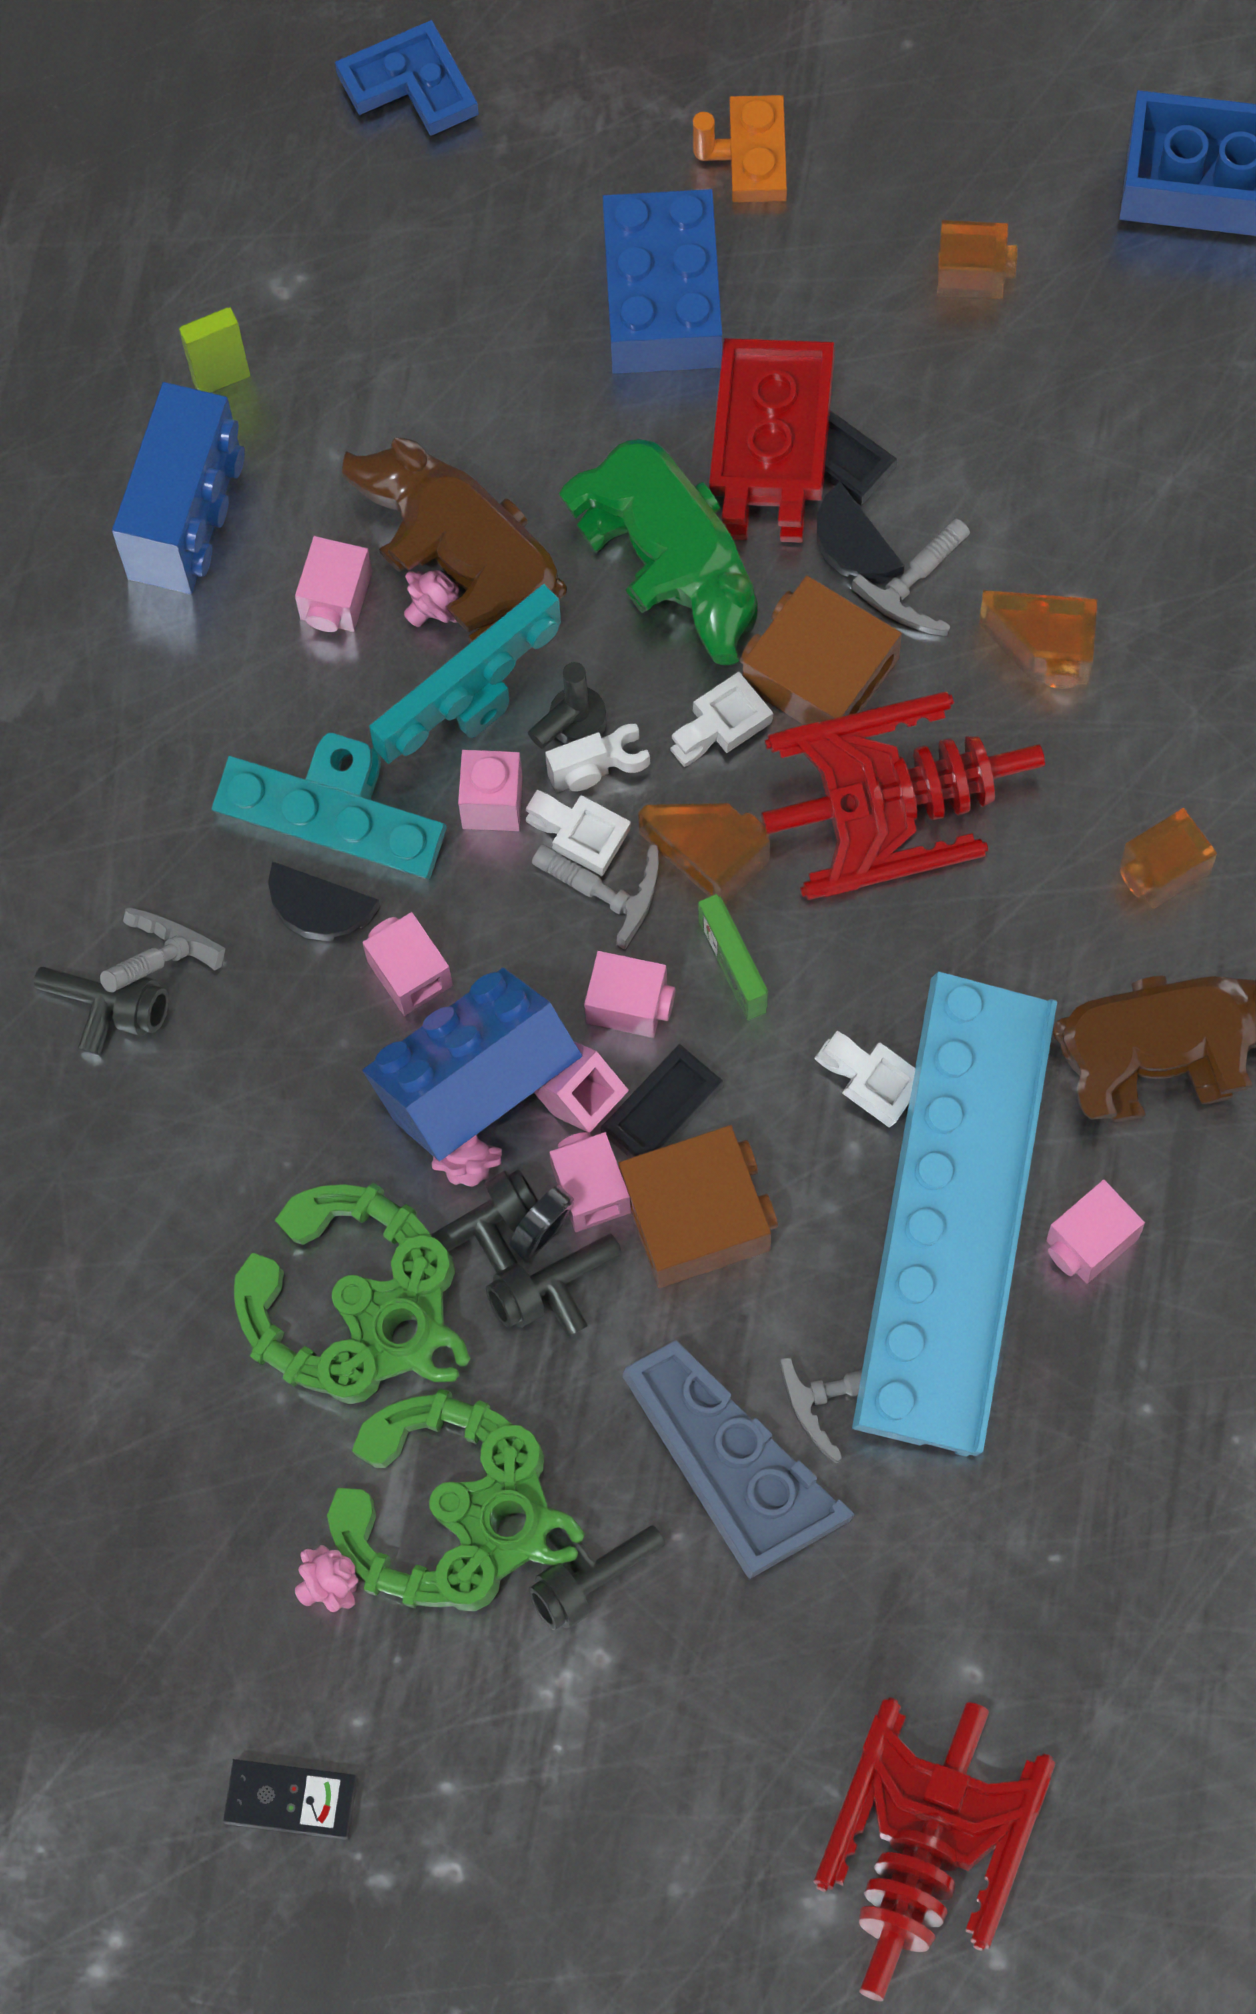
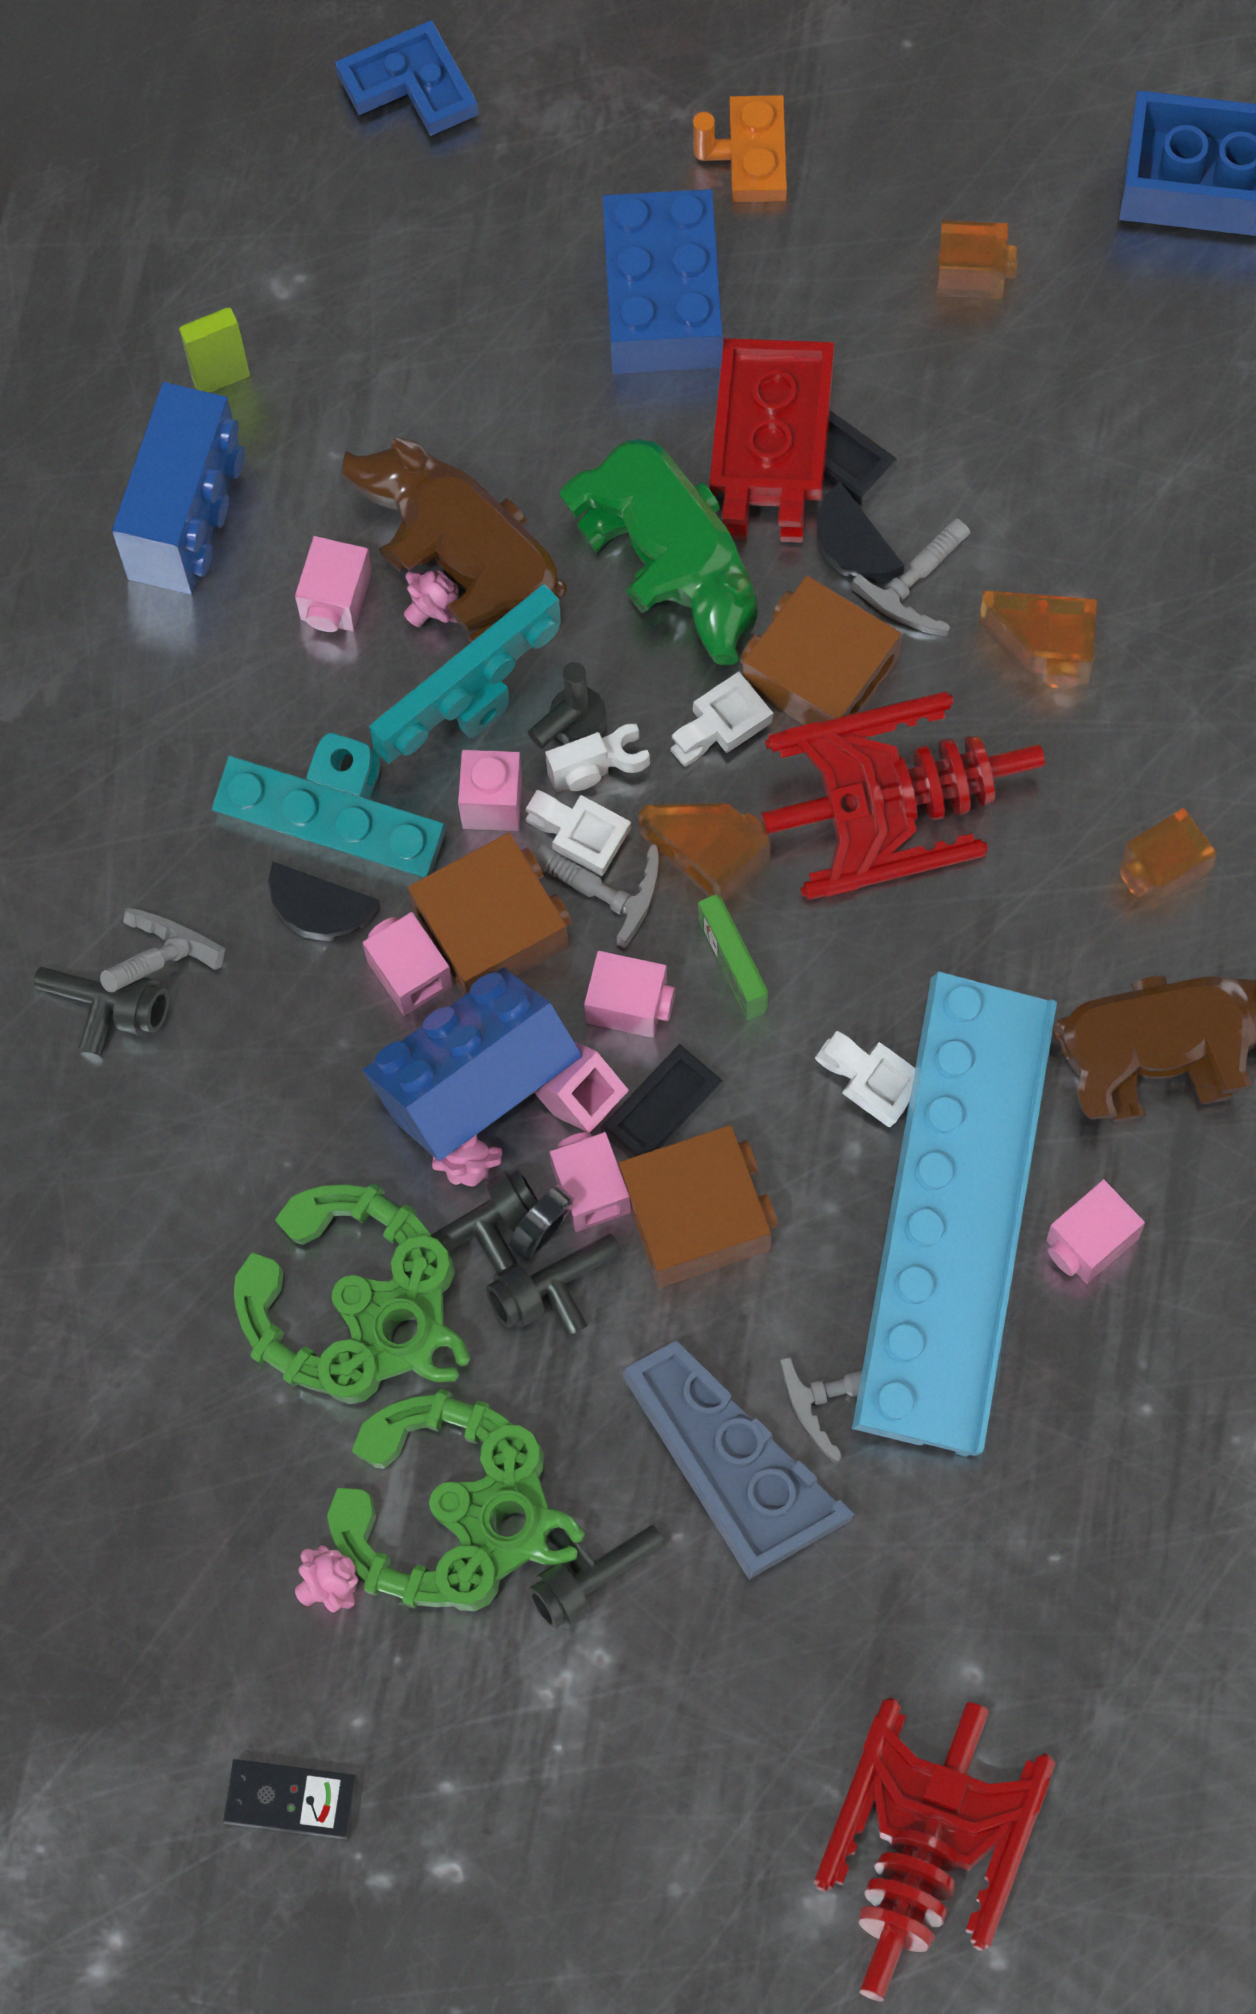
none -> dark orange piece [408,832,572,995]

